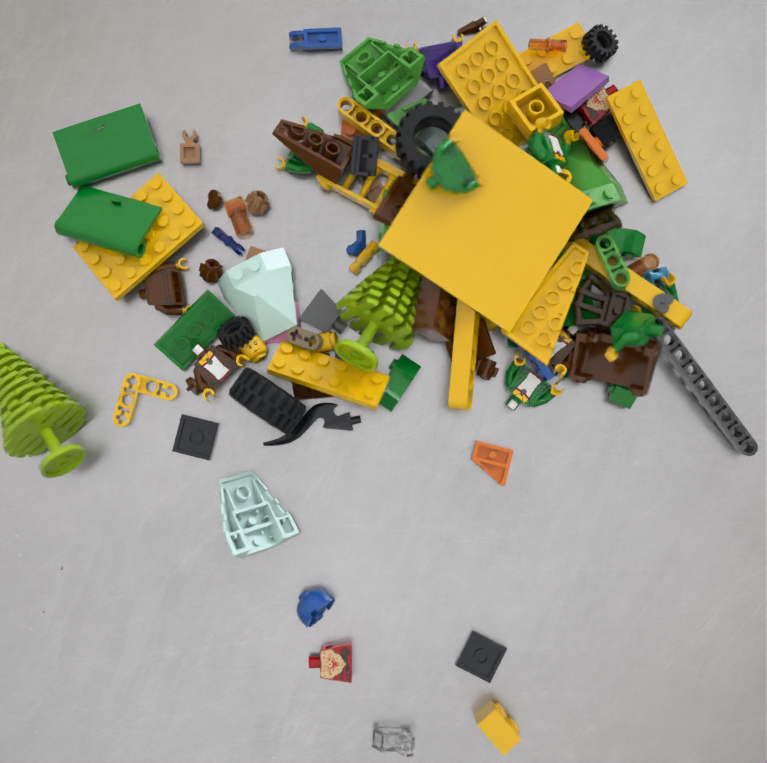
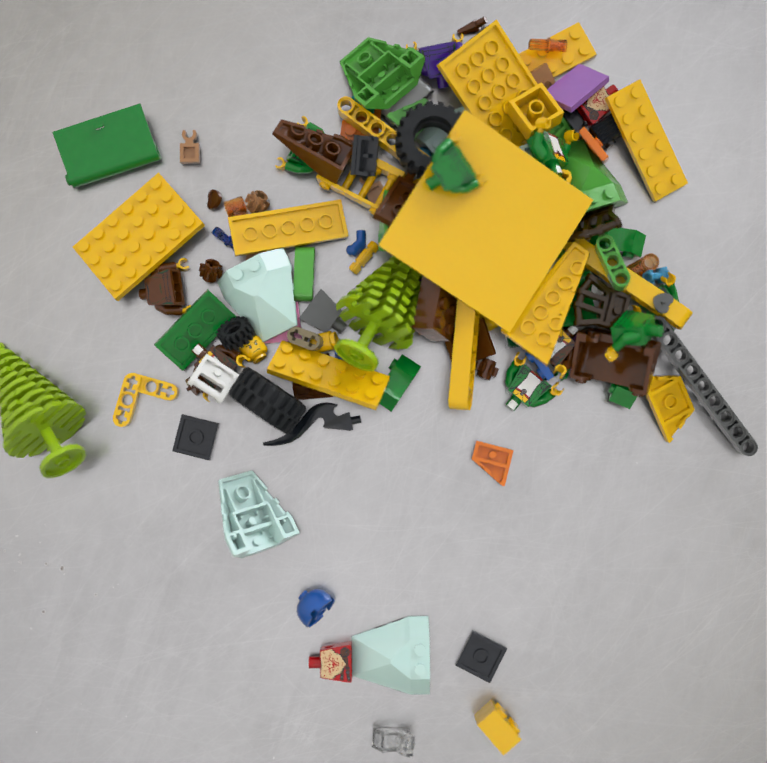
green door [54,185,162,258] -> none
blue hinge [289,27,342,51] -> none
black tyre [581,24,619,63] -> none
none -> white plate [187,354,239,404]
none -> yellow plate [228,199,349,257]
none -> bright green beam [293,246,315,302]
none -> light aqua wedge [352,616,430,695]
none -> yellow wing [646,375,695,443]

